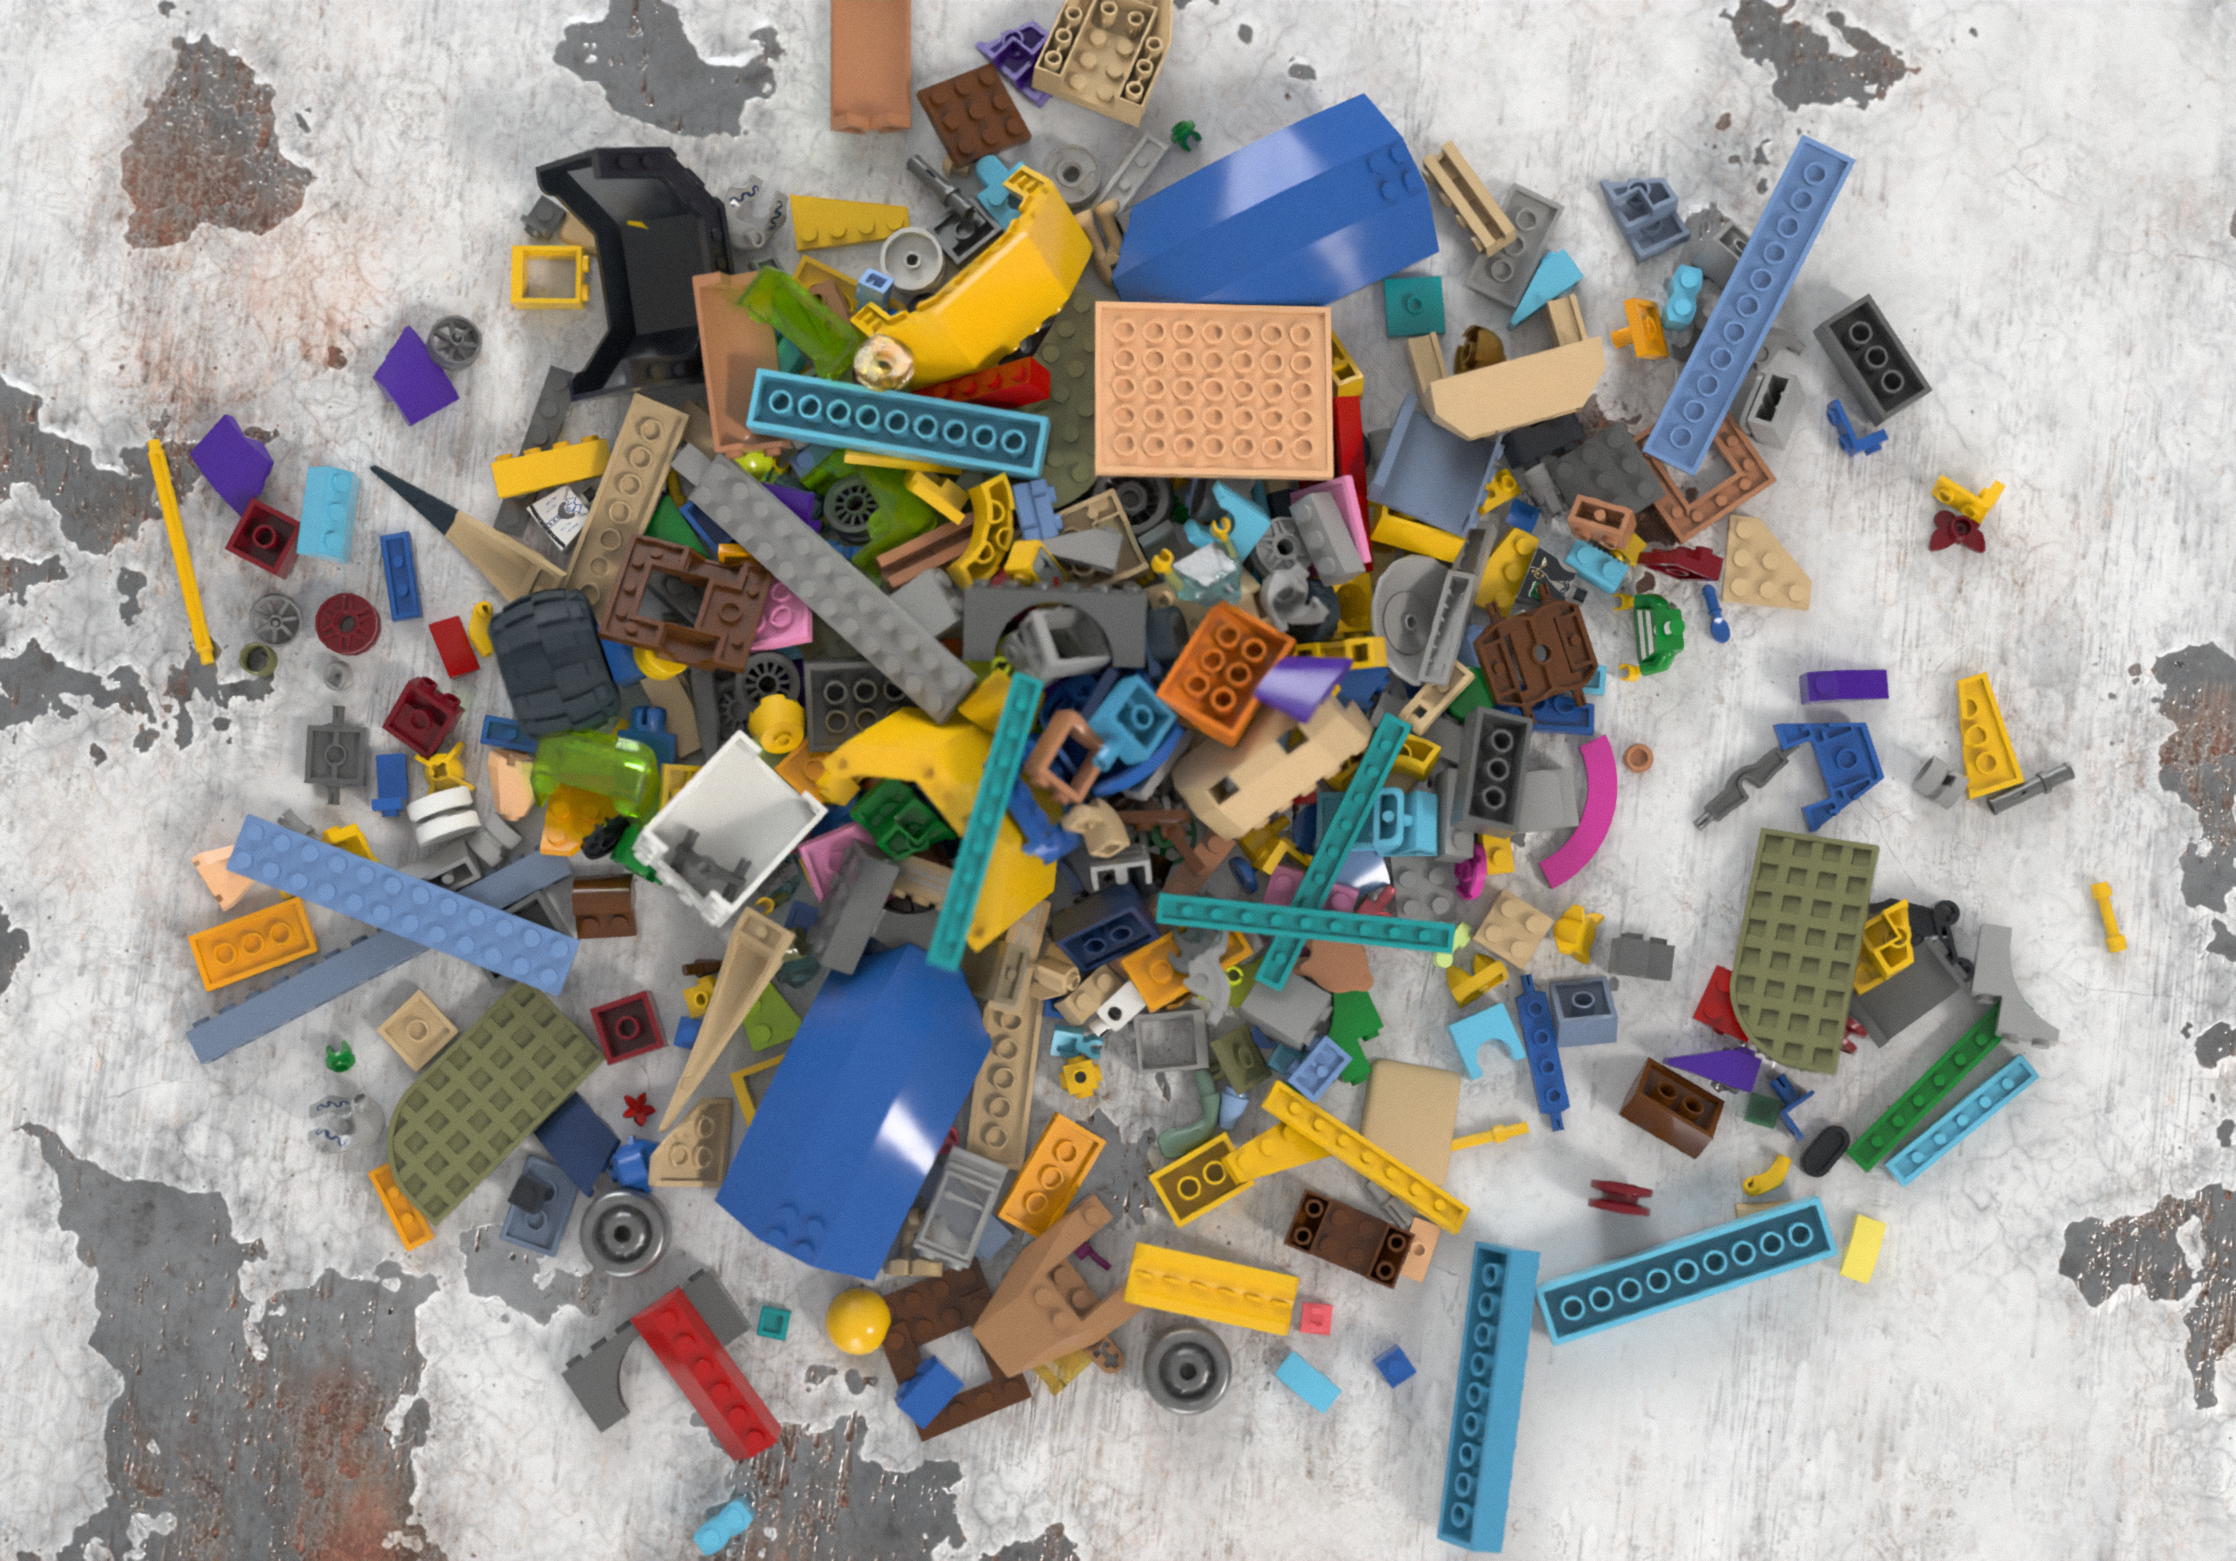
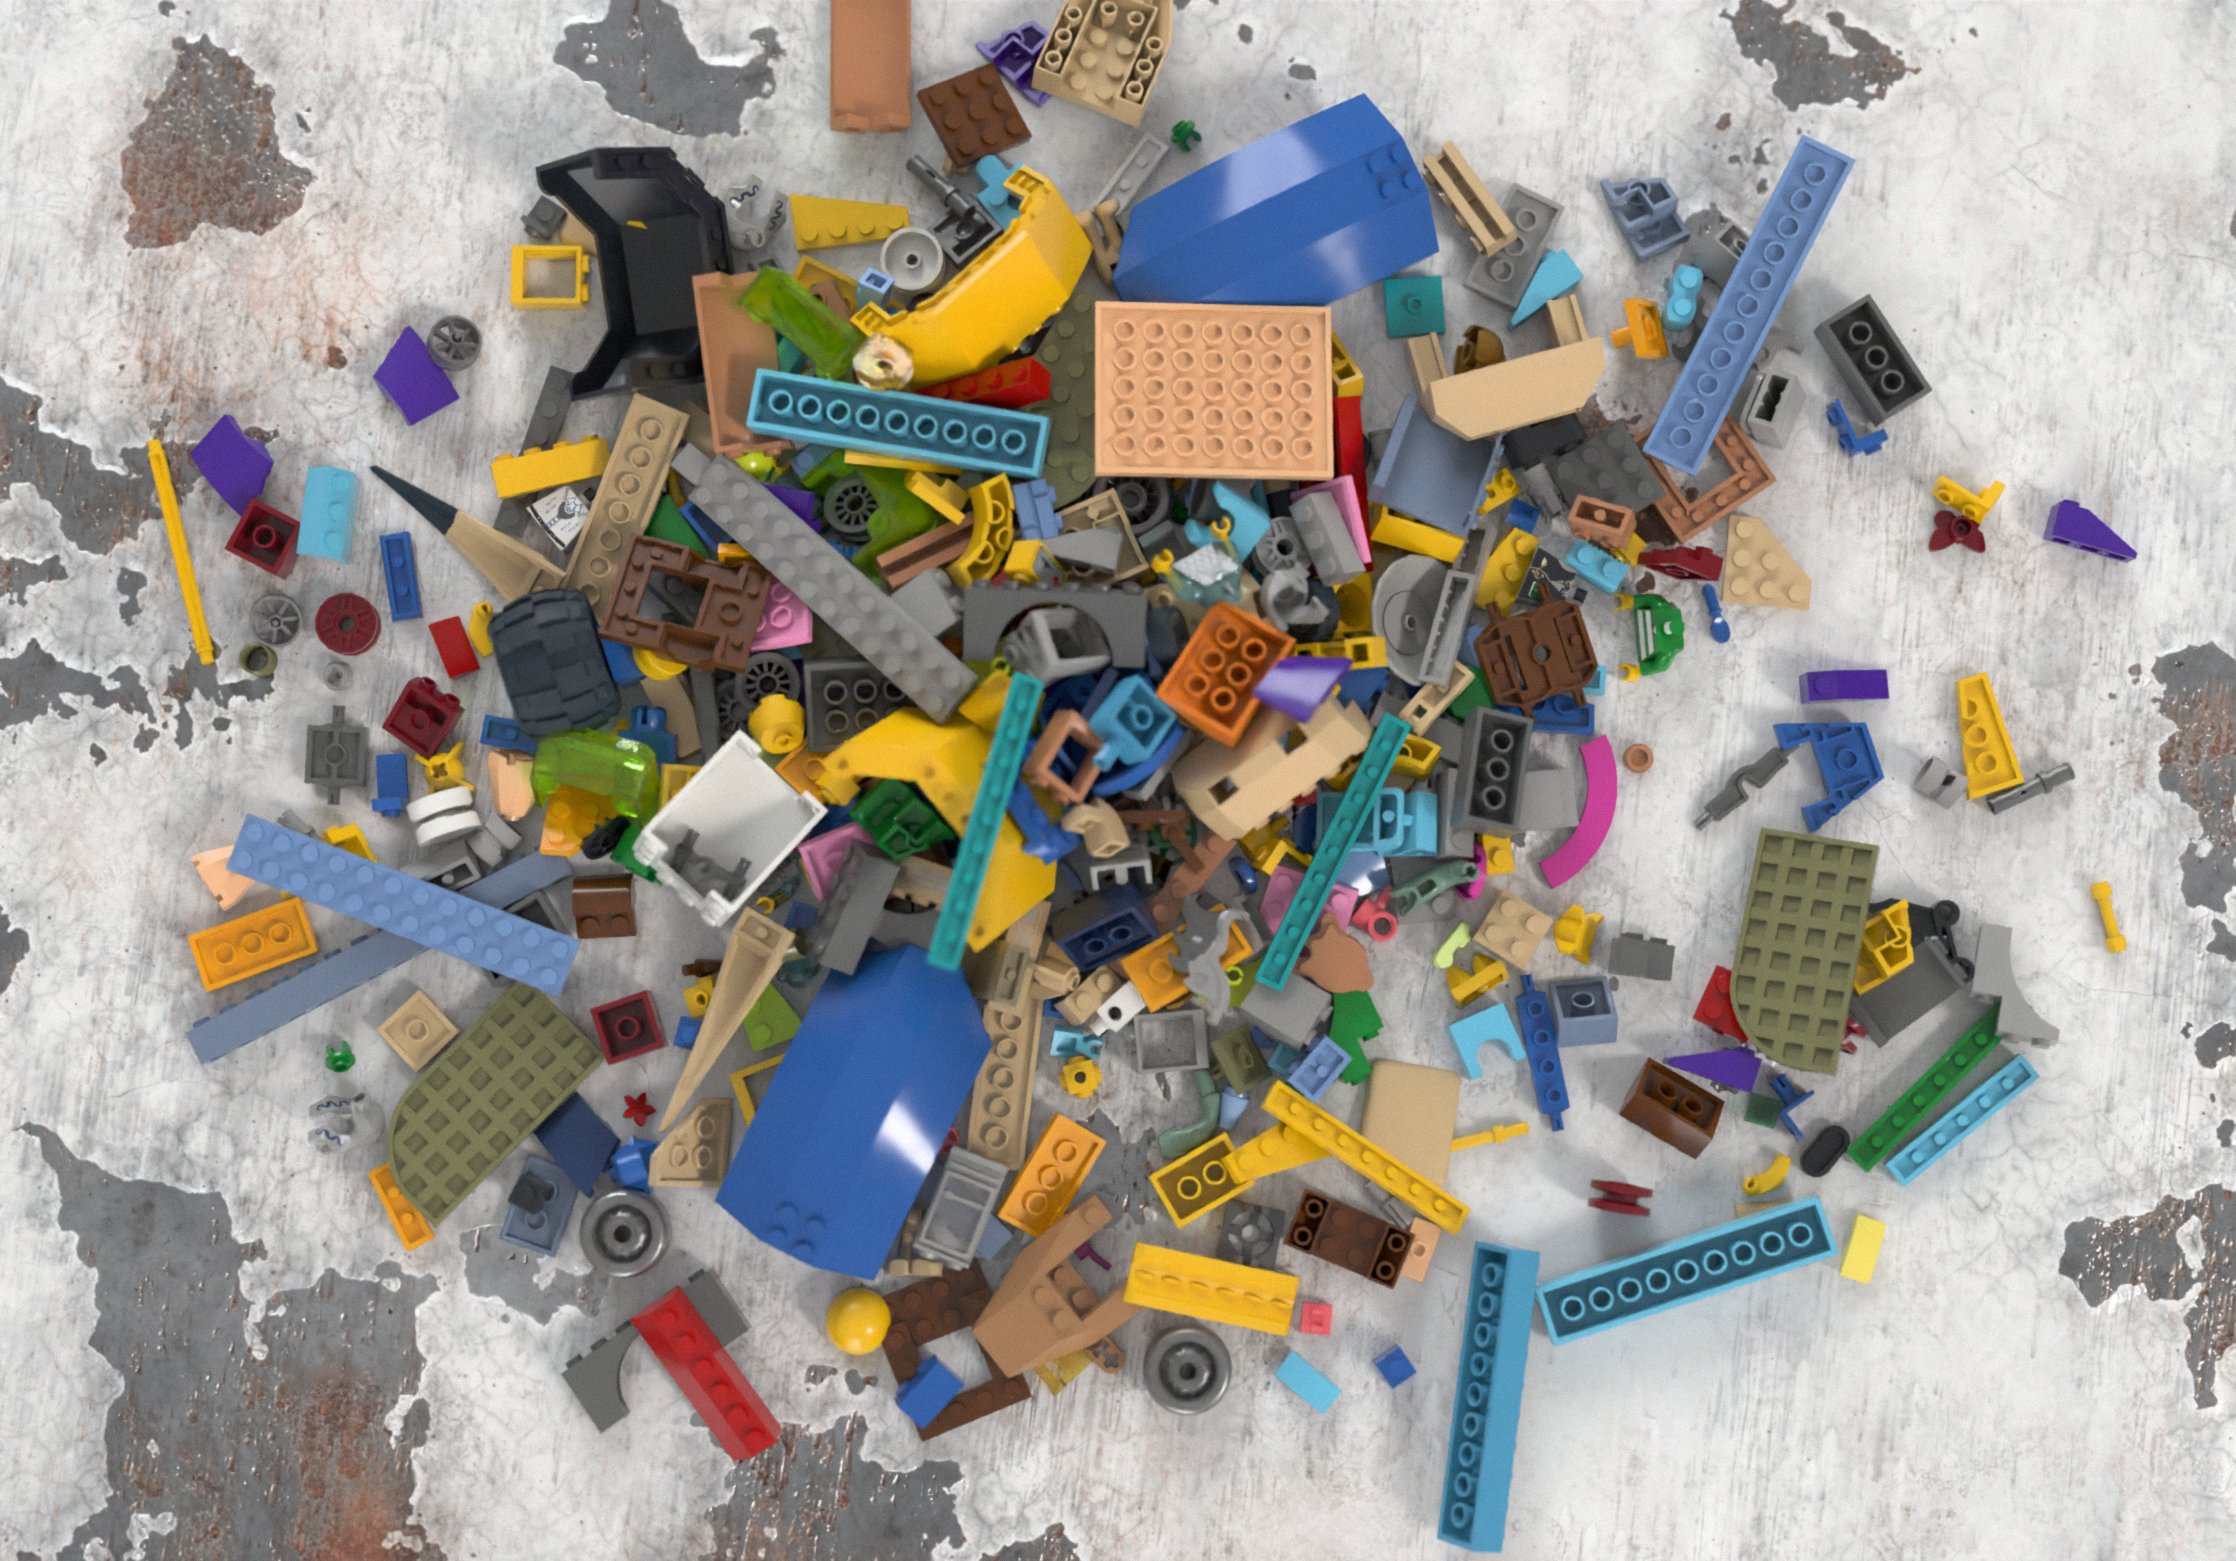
medium azure brick [693,1496,757,1556] -> none
teal tile [756,1305,792,1341] -> none
light grey wheel [1041,144,1101,211] -> none
teal plate [1155,892,1456,954] -> none
none -> dark grey piece [1216,1199,1286,1270]
none -> sand green piece [1387,860,1480,916]
none -> dark purple slope [2043,500,2137,563]

